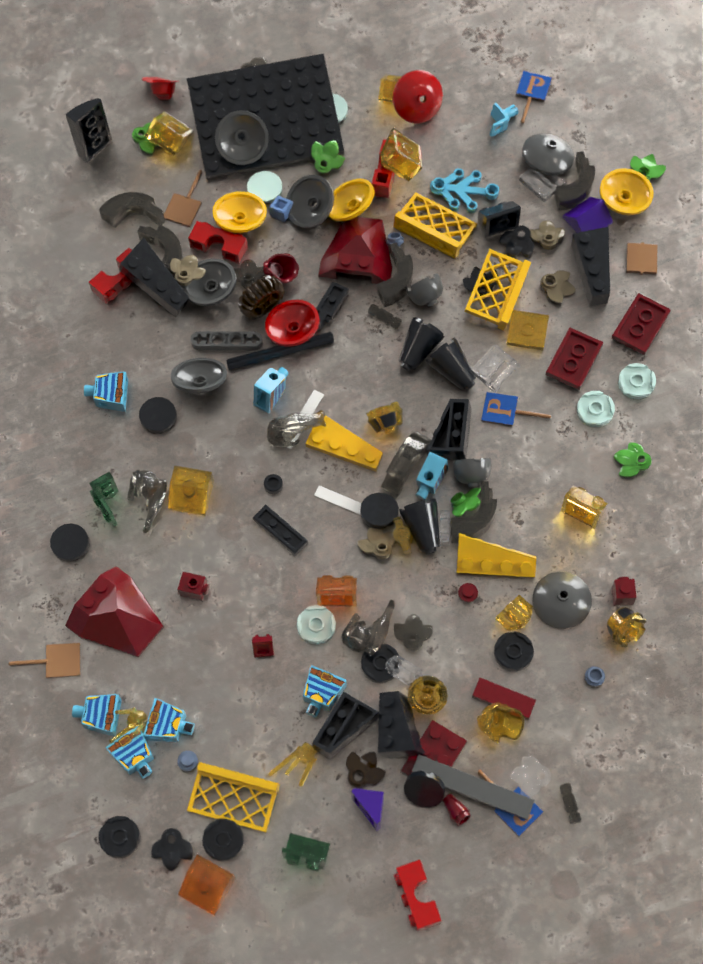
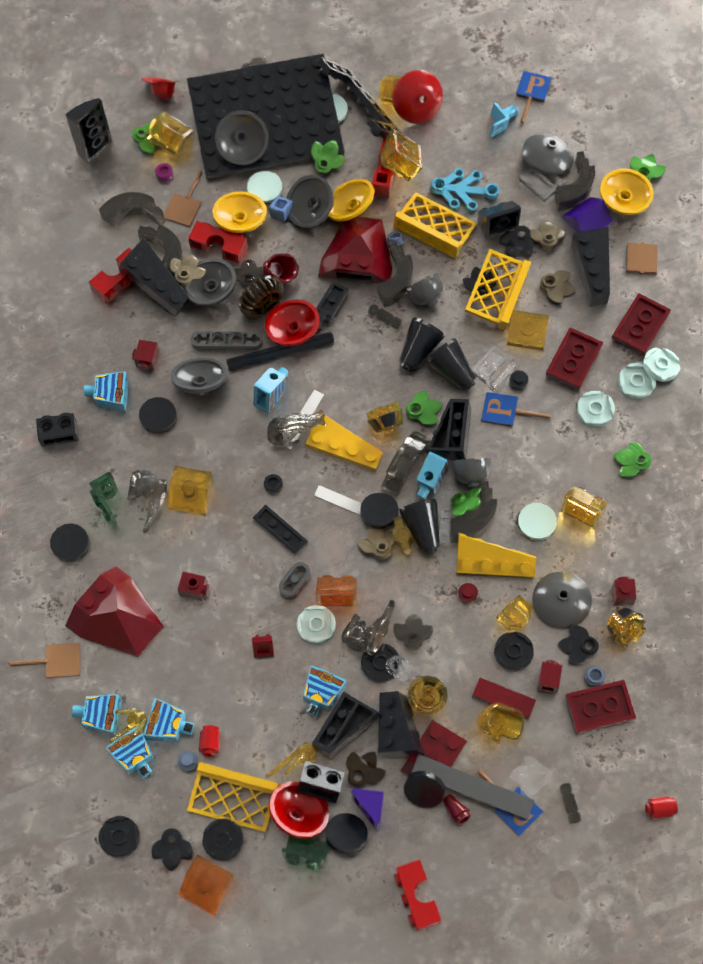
none -> black brick [36,413,79,447]
none -> dark red brick [132,339,159,371]
none -> magenta tile [155,163,173,182]
none -> red brick [198,725,220,757]
none -> red dish [269,782,329,839]
none -> dark grey plate [279,562,310,598]
none -> black brick [296,761,345,804]
none -> black plate [317,57,407,144]
none -> black tile [326,813,368,856]
none -> bright green plate [406,391,442,425]
none -> black plate [510,370,528,389]
none -> light aqua tile [518,503,557,541]
none -> dark red brick [537,660,563,693]
none -> black plate [558,625,599,664]
none -> dark red plate [565,680,636,734]
none -> light aqua tile [643,348,680,382]
none -> red brick [645,796,678,820]

